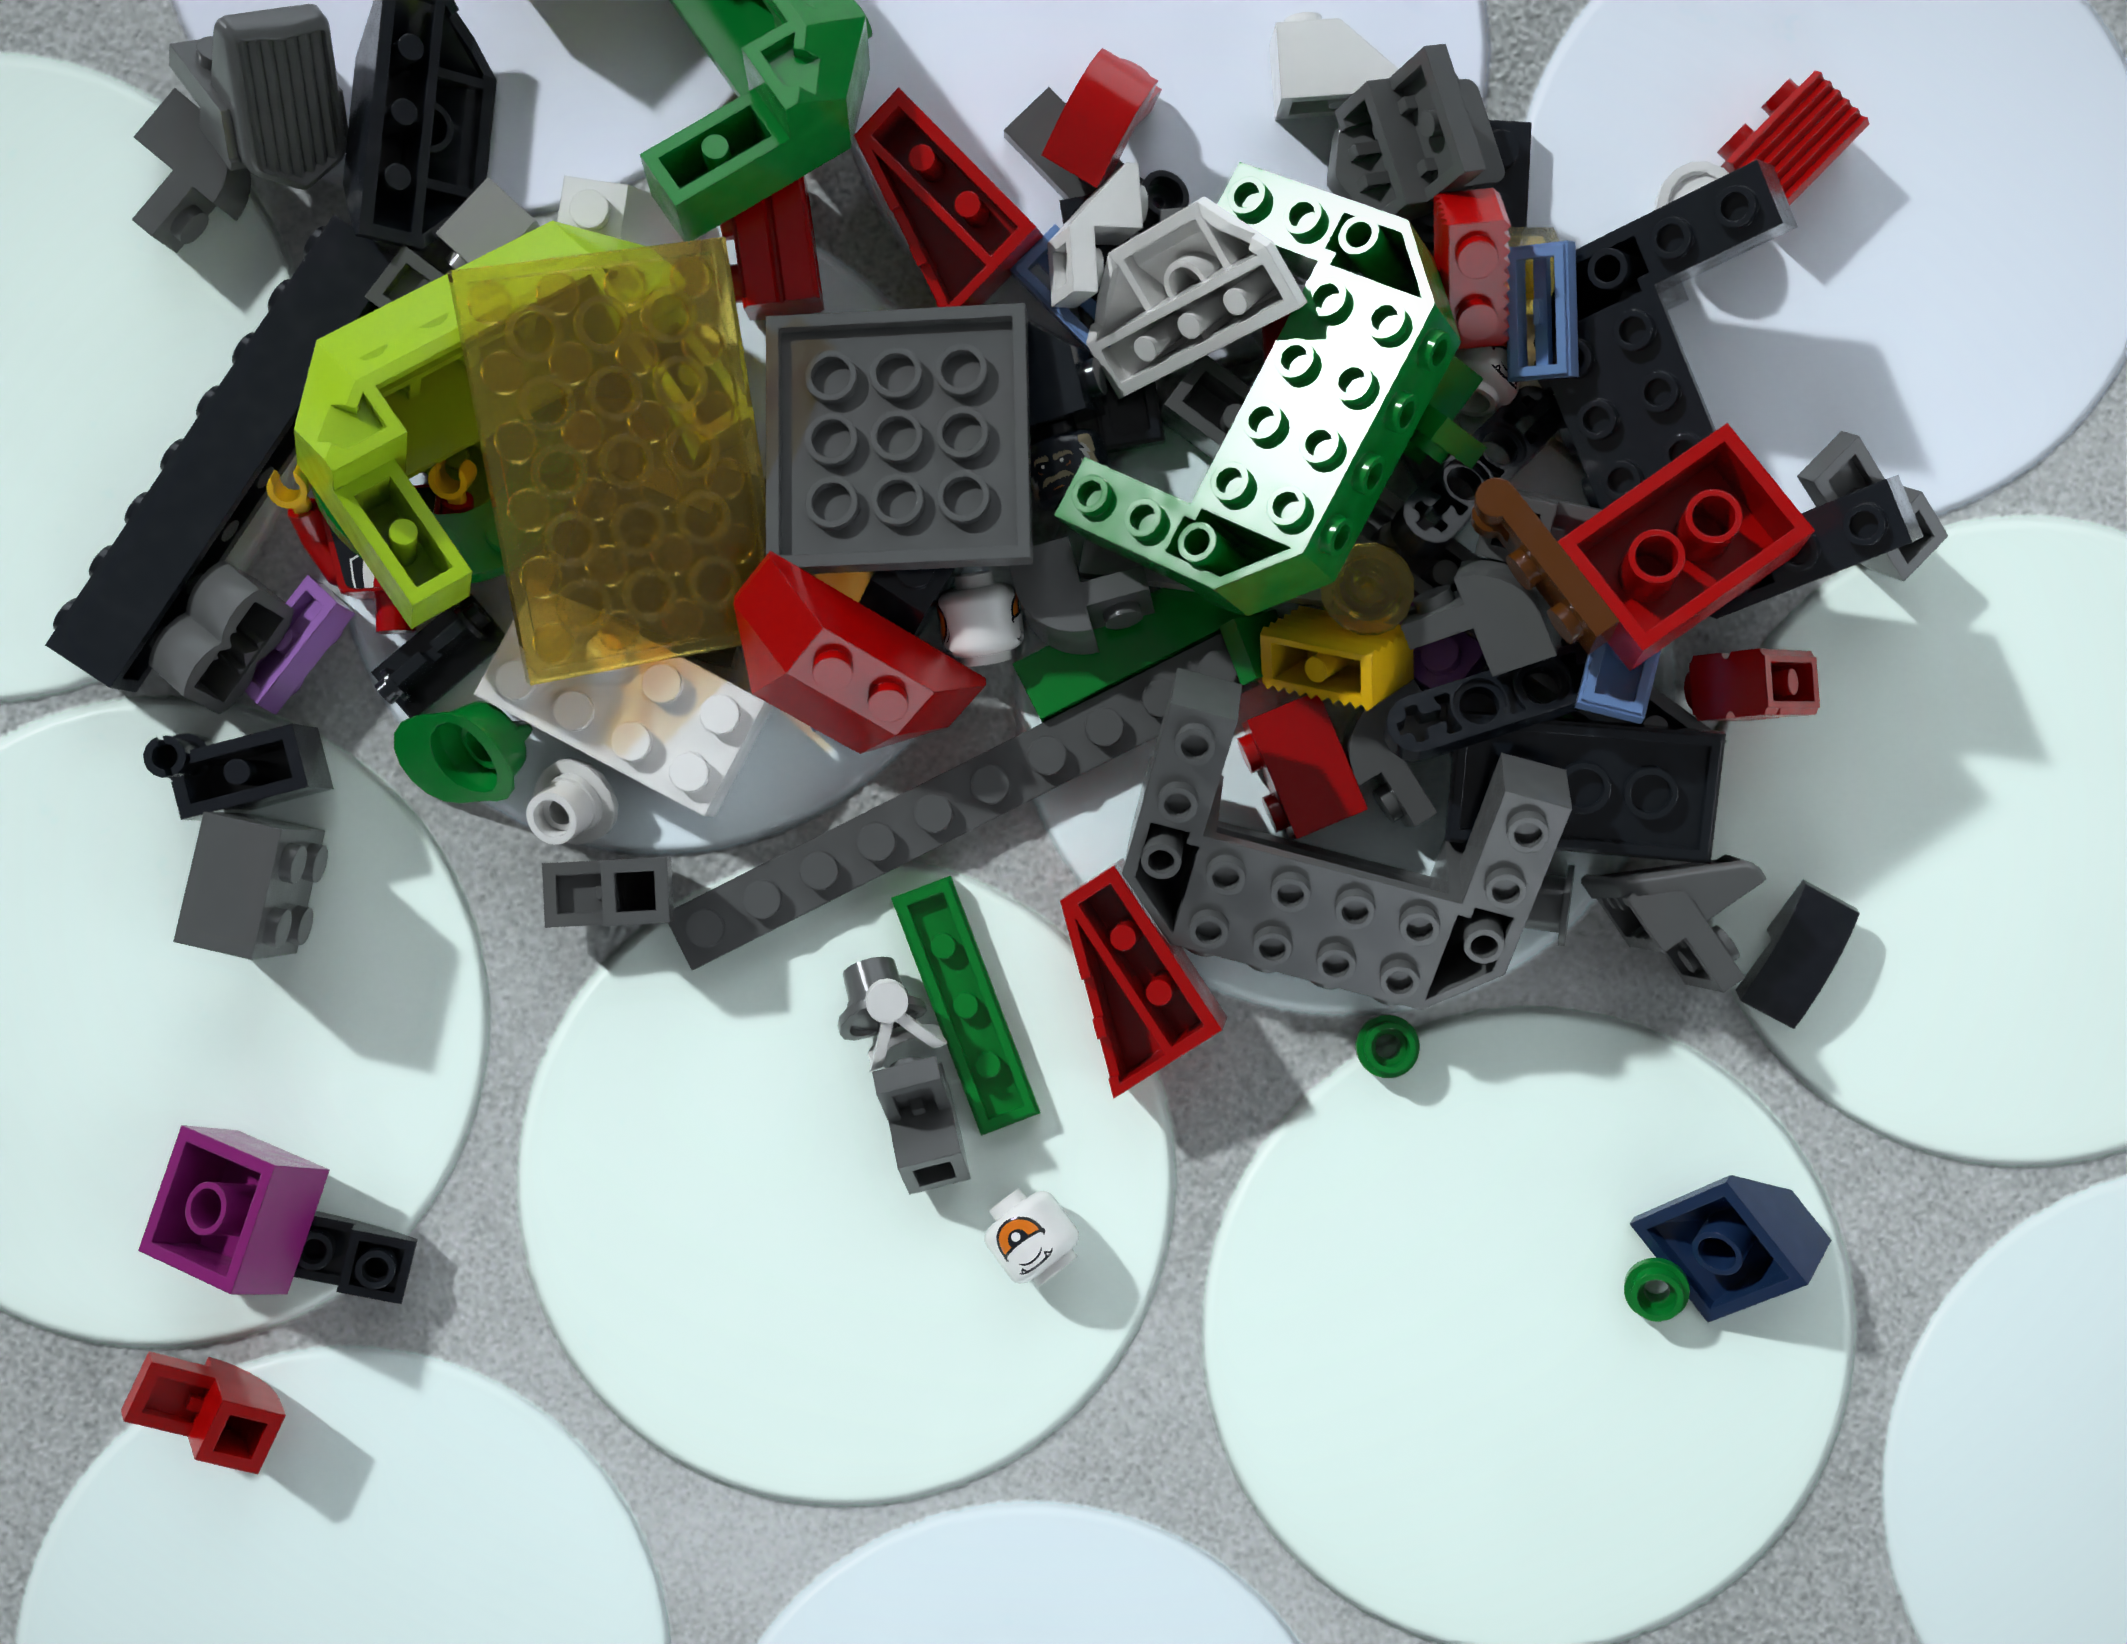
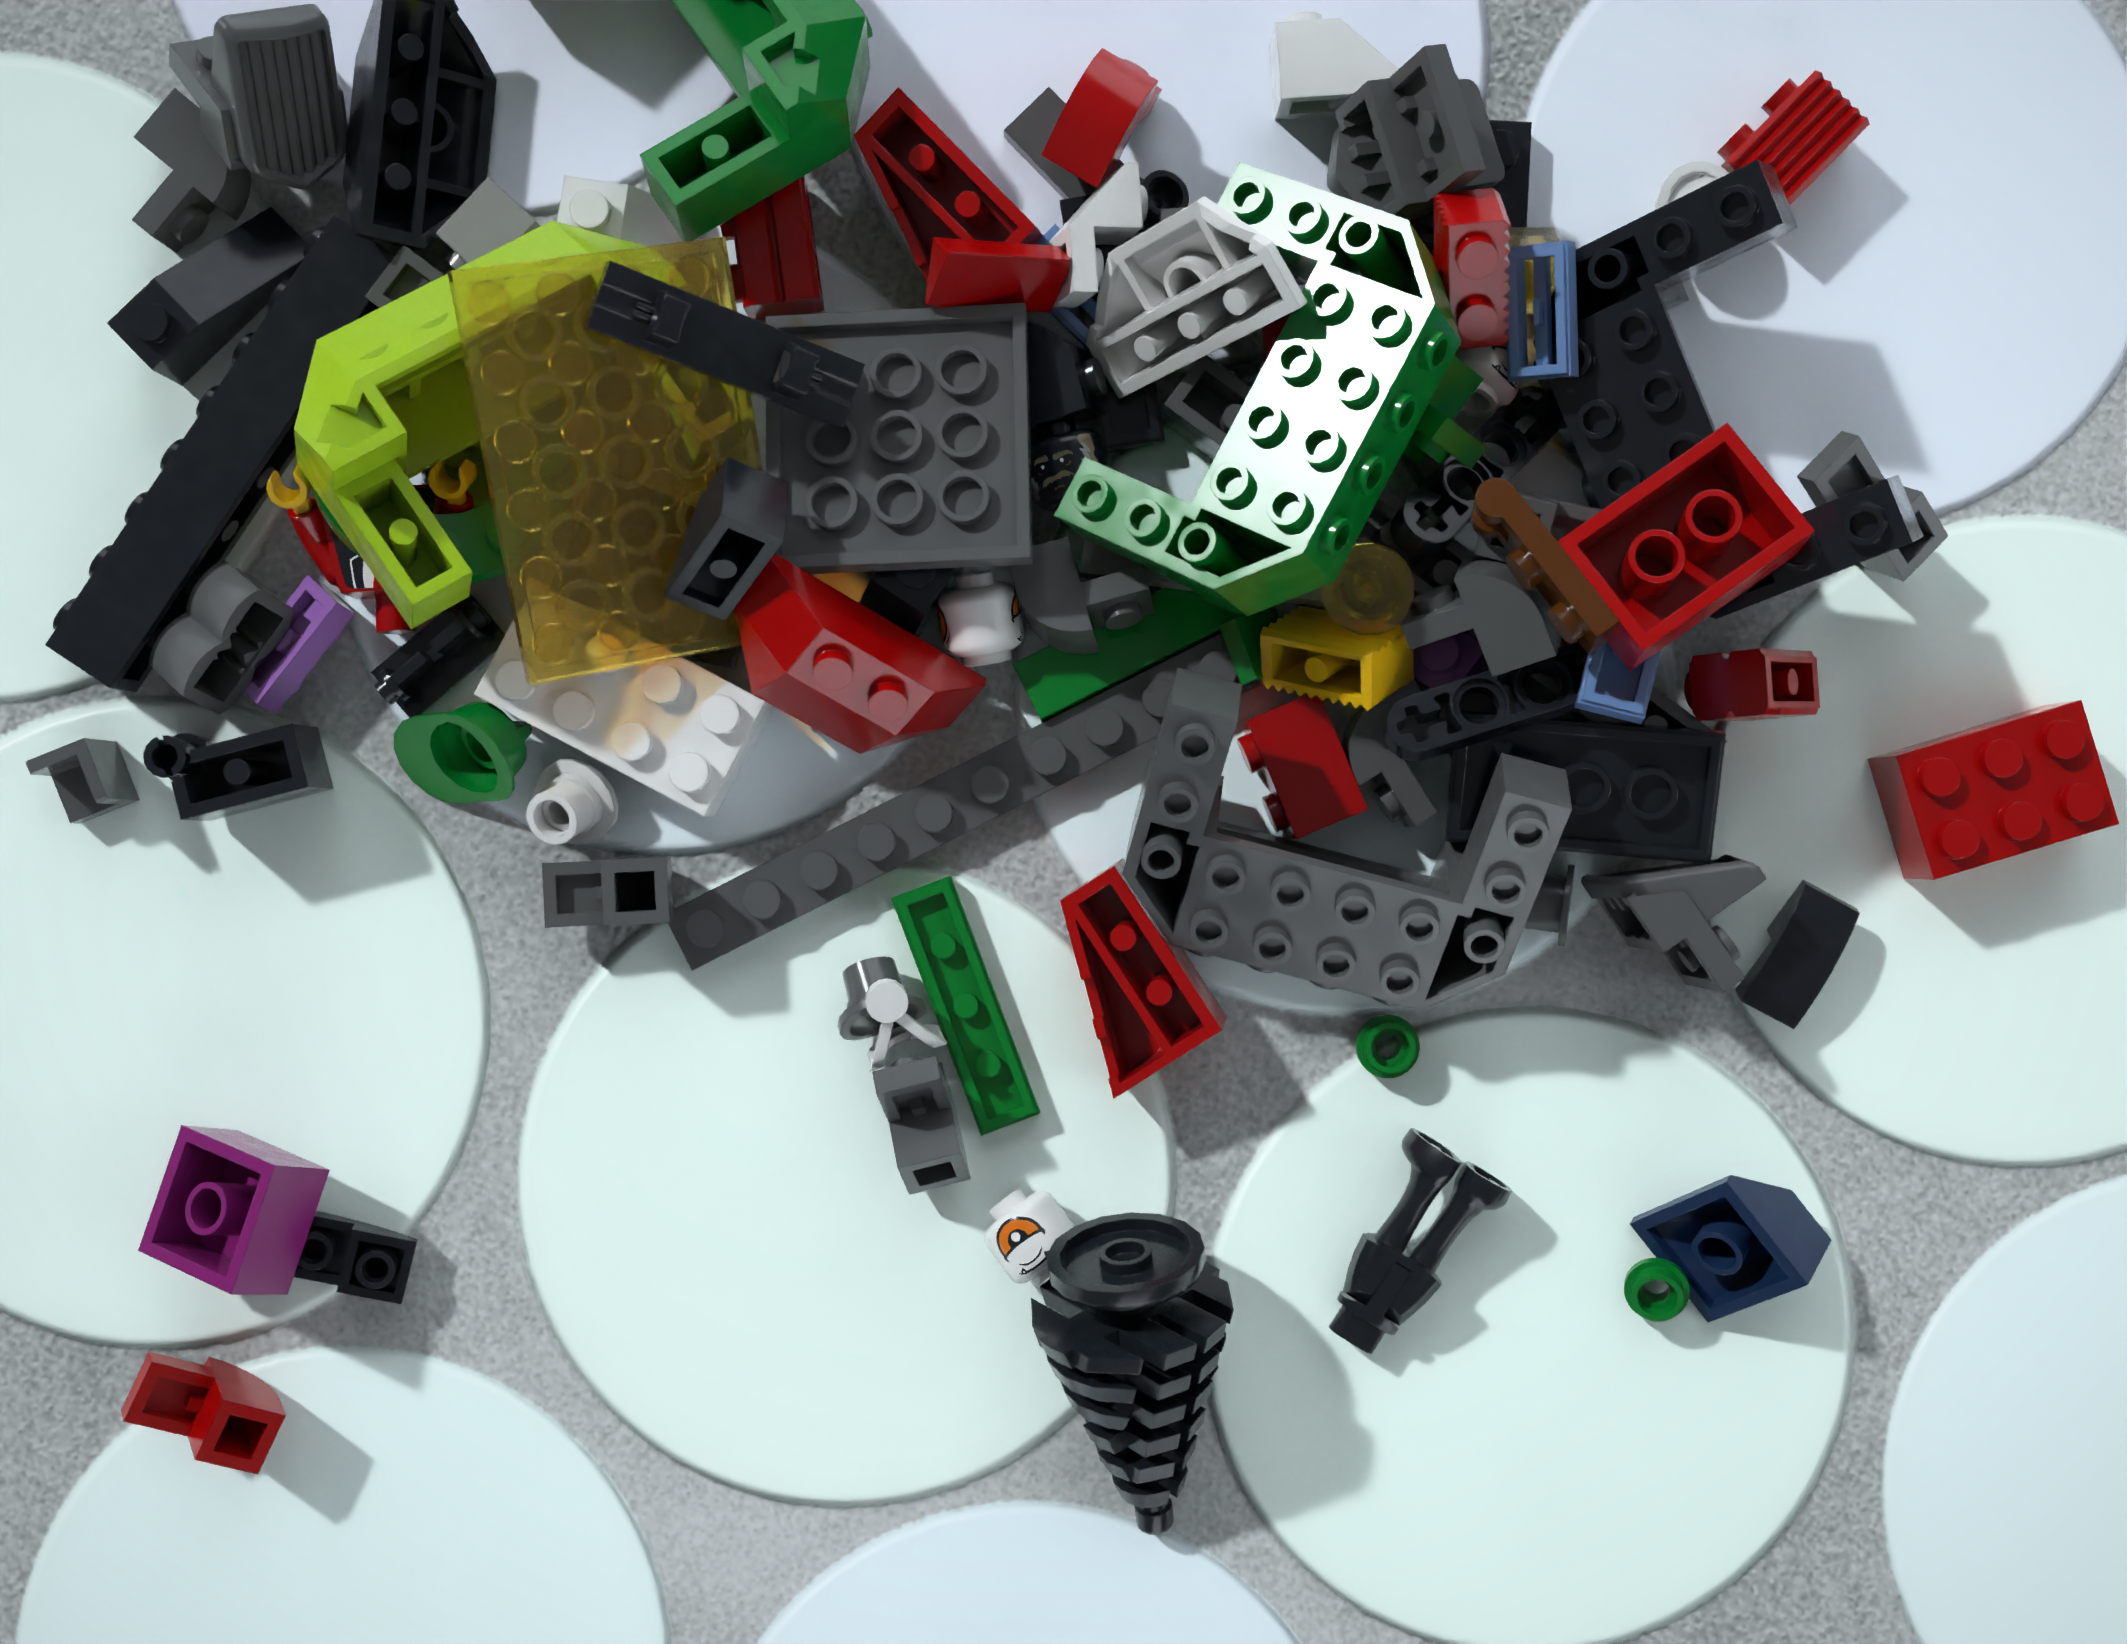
dark grey brick [173,812,328,960] -> none
none -> dark grey panel [25,738,140,824]
none -> black slope [107,207,306,386]
none -> black hinge [584,260,865,428]
none -> black slope [664,457,789,621]
none -> red slope [925,237,1071,313]
none -> black plant [1031,1212,1234,1535]
none -> black piece [1329,1128,1513,1354]
none -> red brick [1867,700,2119,880]

